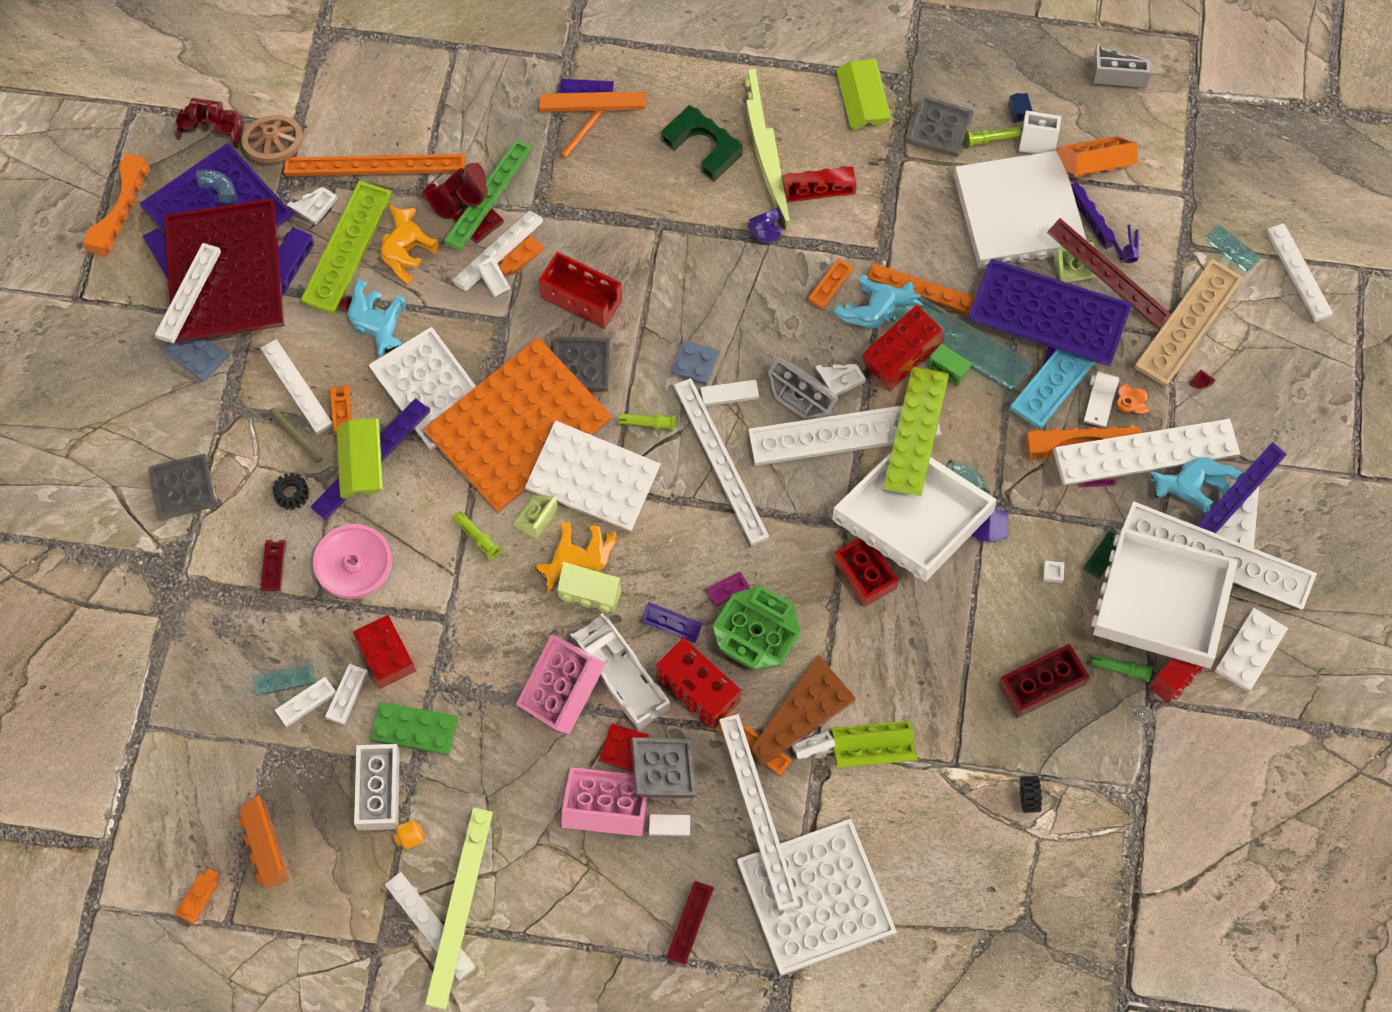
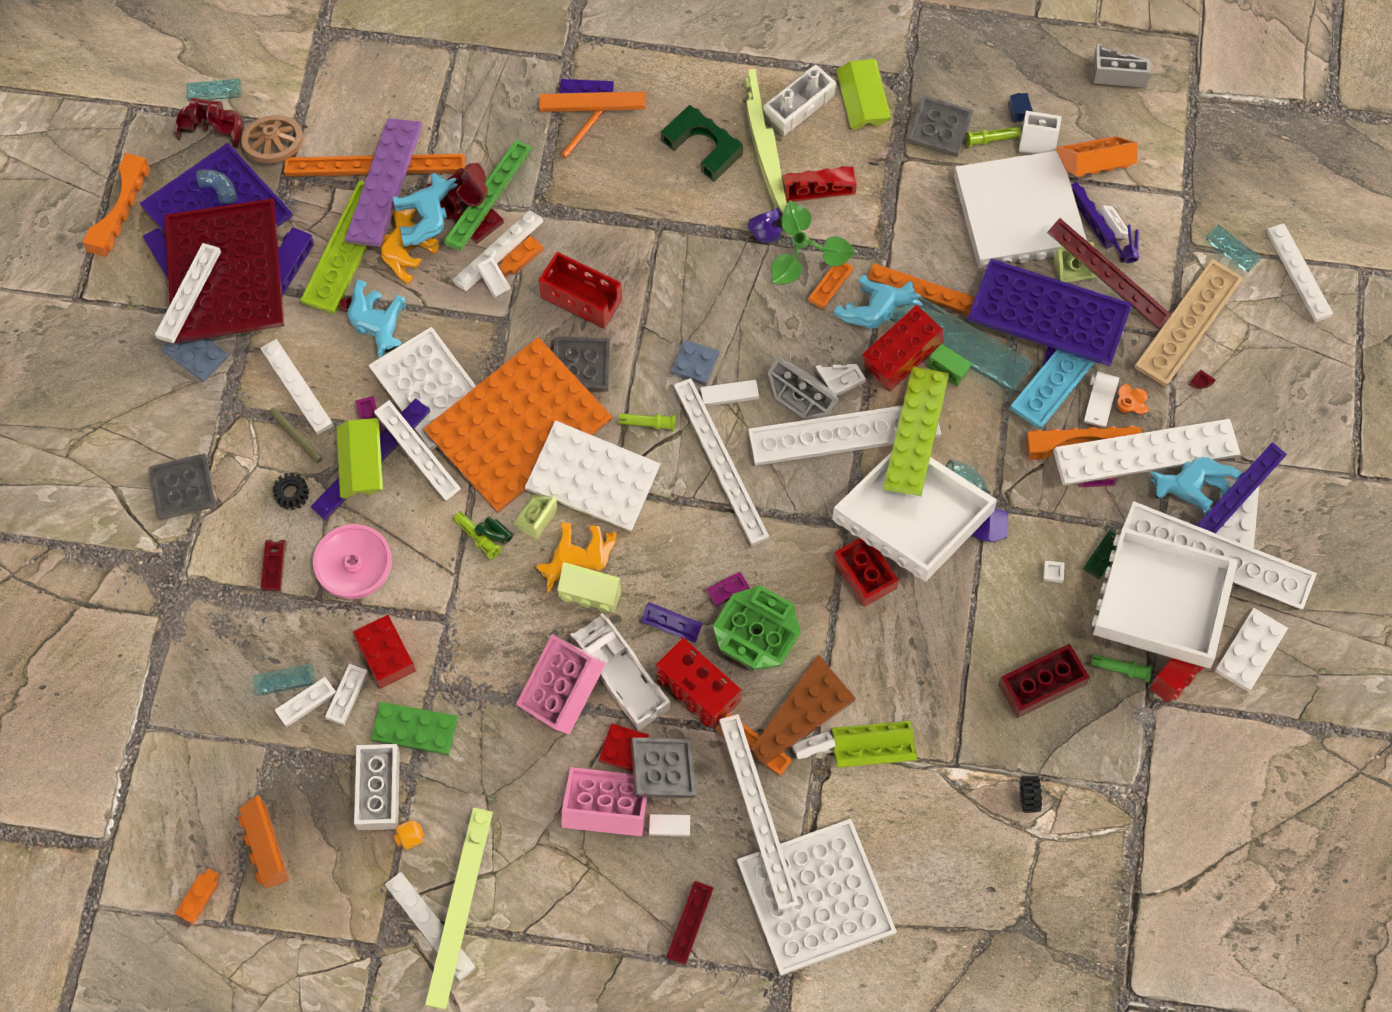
white wing [287,187,338,225] -> none
orange plate [330,384,352,435] -> none
none -> clear light blue plate [187,78,241,102]
none -> medium lavender plate [345,118,423,247]
none -> magenta plate [355,396,383,432]
none -> white plate [374,400,461,502]
none -> medium azure animal [393,173,458,247]
none -> dark green plant [474,516,514,544]
none -> white piece [763,64,836,137]
none -> bright green plant [772,201,855,284]
none -> white plate [1098,206,1128,239]

